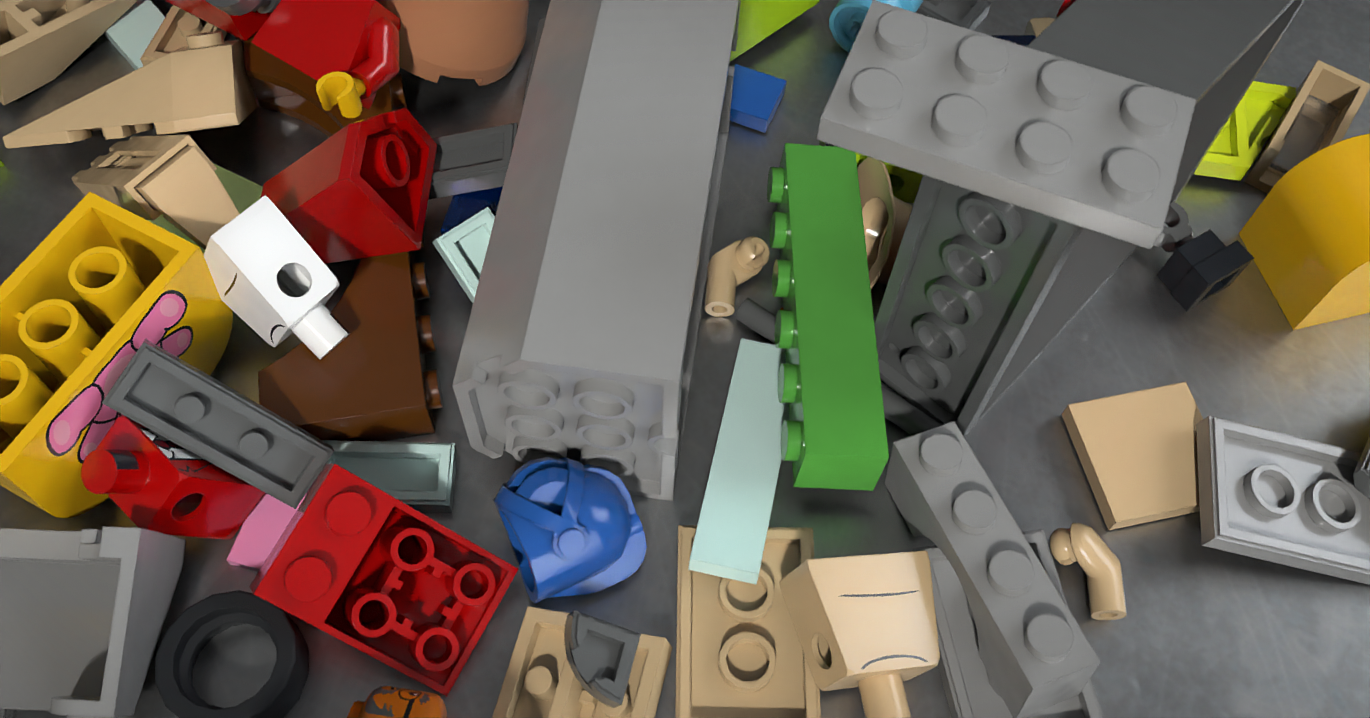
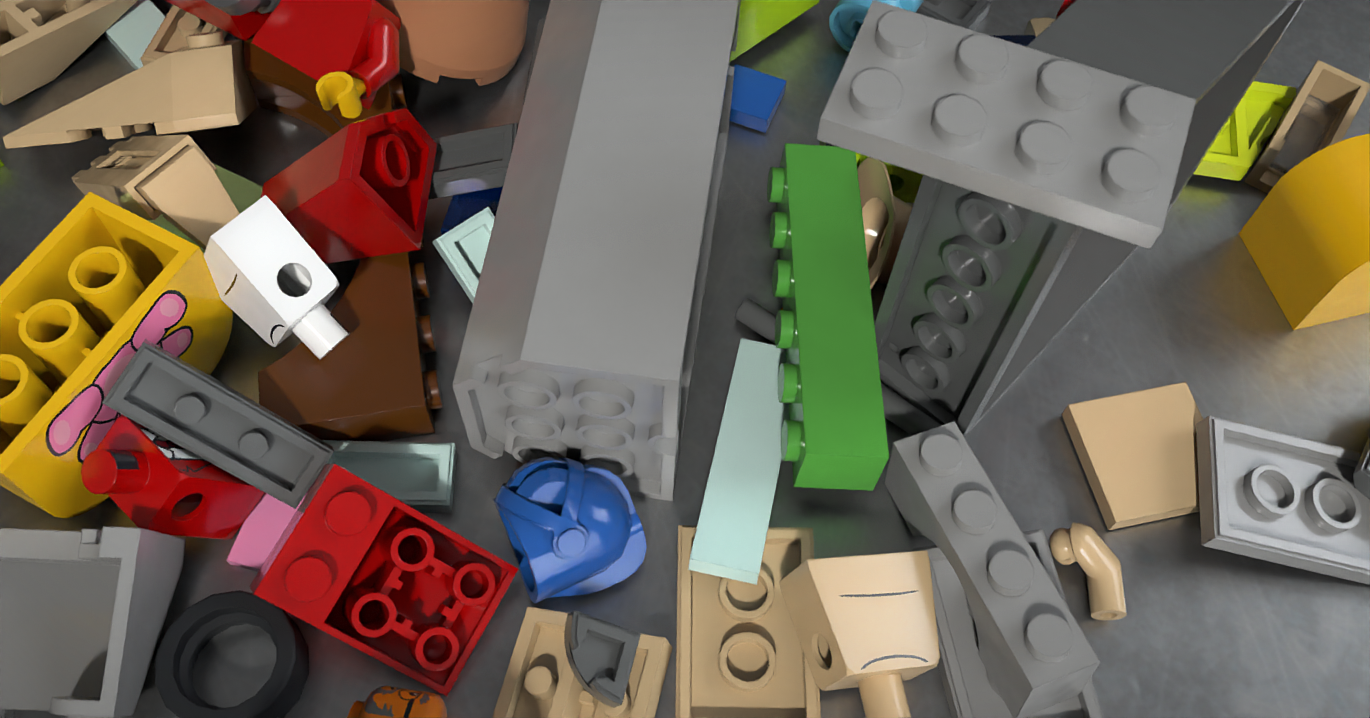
tan arm [705,236,770,317] -> none
black piece [1153,202,1254,312] -> none

